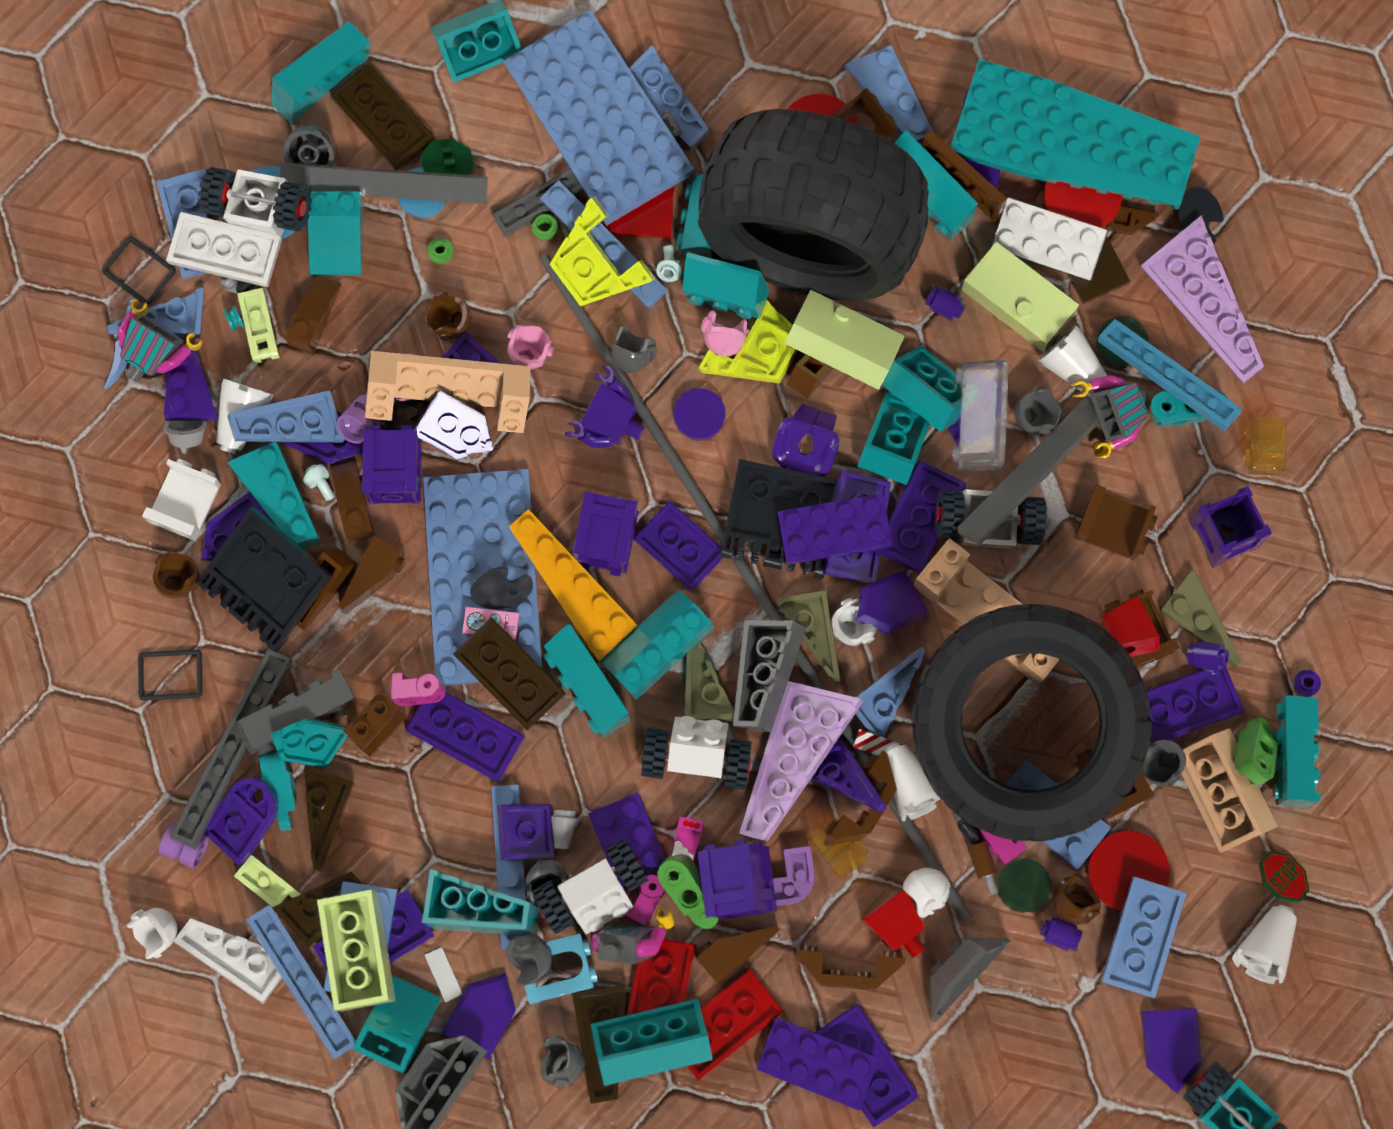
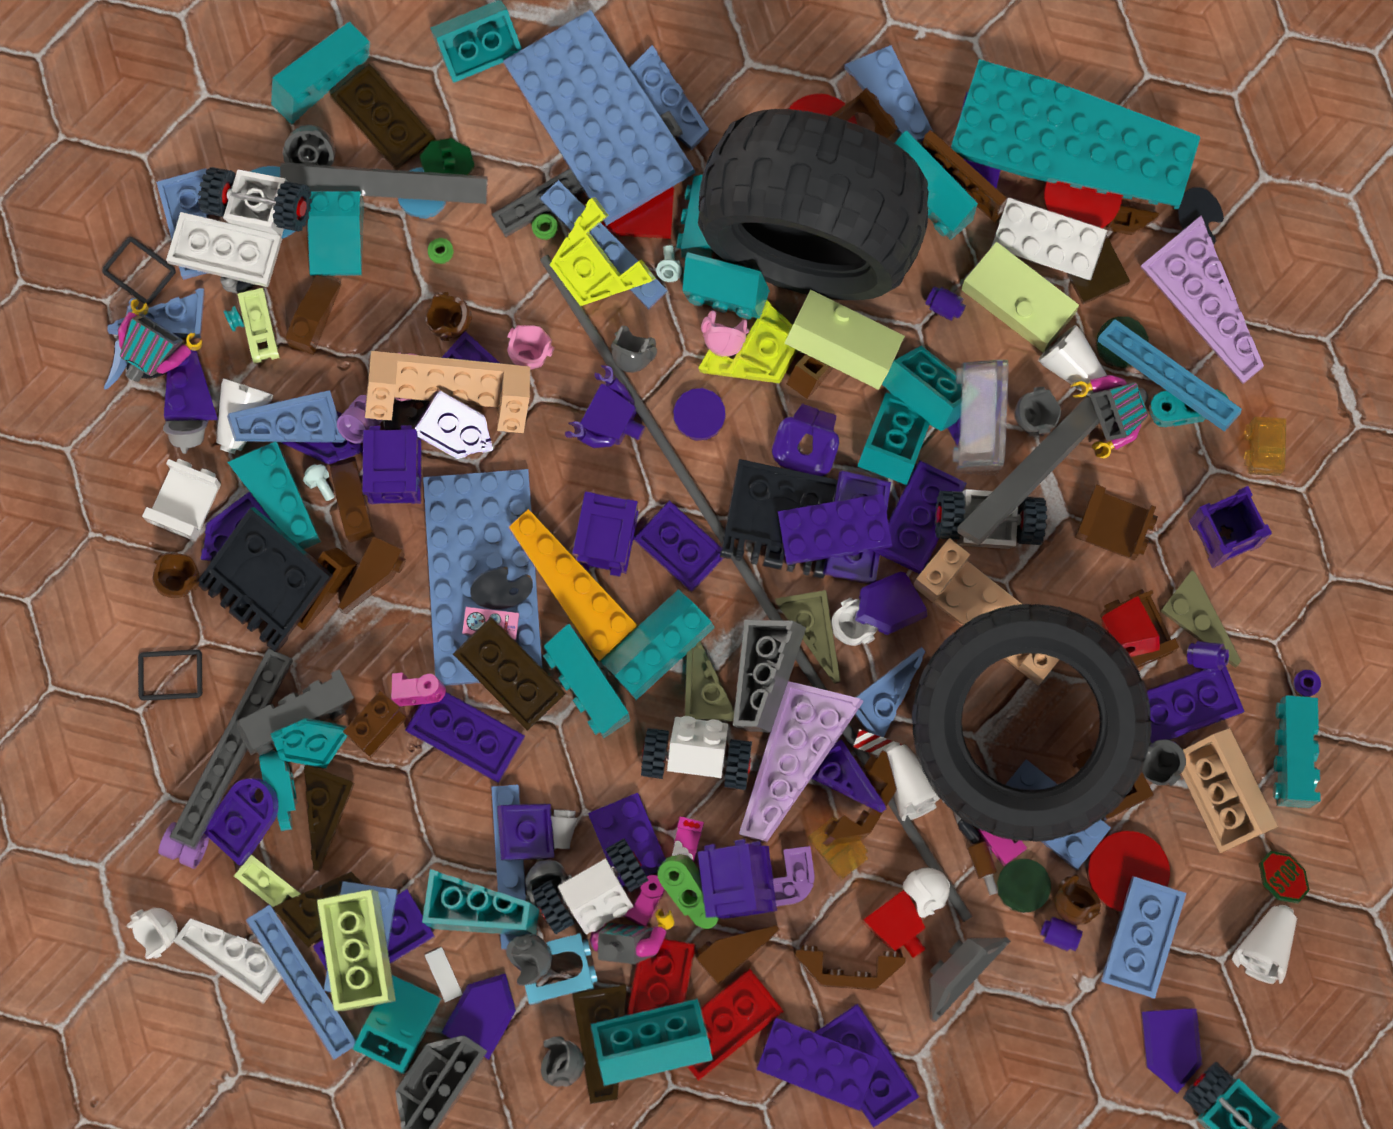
bright green piece [1234,717,1278,787] -> none

